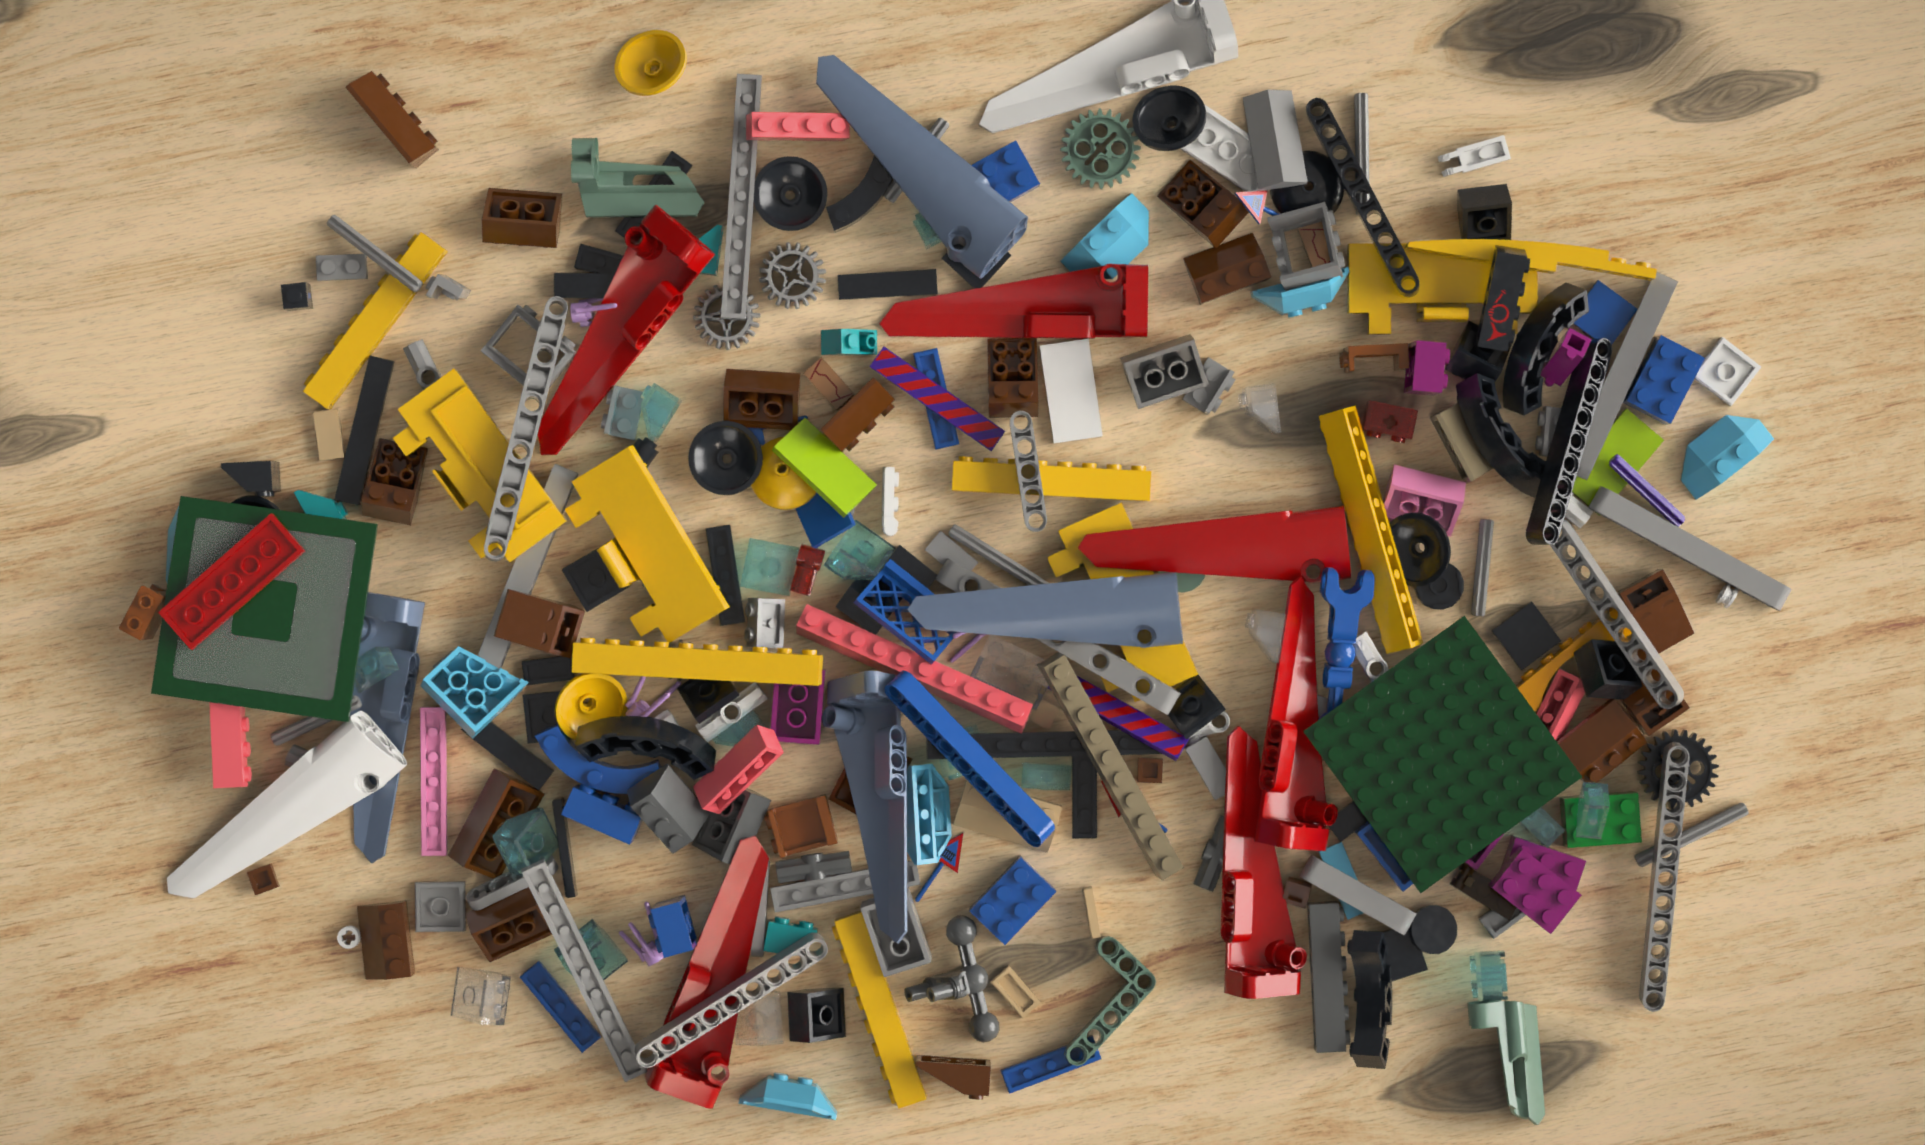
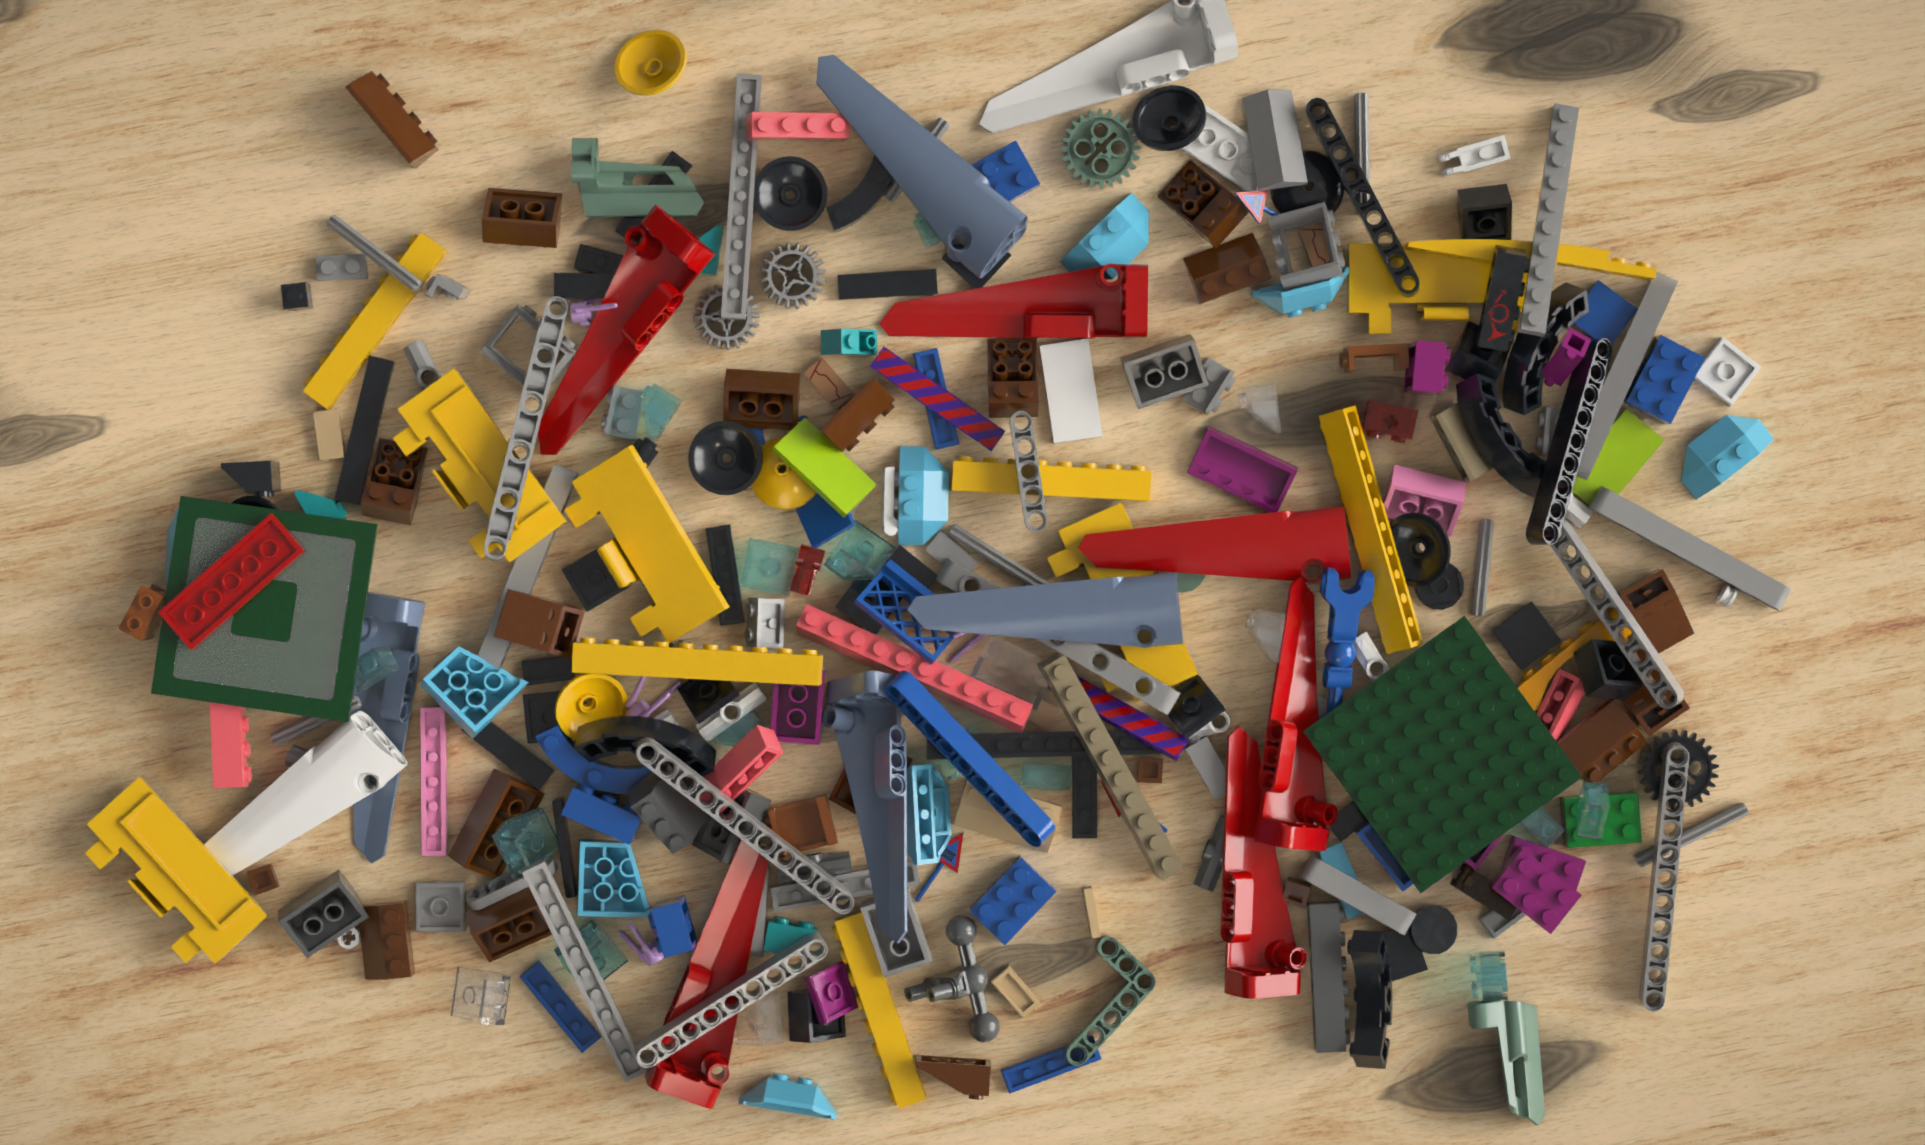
axle [1609,454,1685,527] -> none
none -> yellow piece [85,777,269,964]
none -> dark grey slope [278,869,369,958]
none -> medium azure wedge [577,839,651,918]
none -> light grey beam [636,737,854,914]
none -> magenta tile [804,961,858,1025]
none -> medium azure wedge [898,446,949,545]
none -> magenta slope [1187,426,1298,512]
none -> light grey plate [1519,103,1579,337]

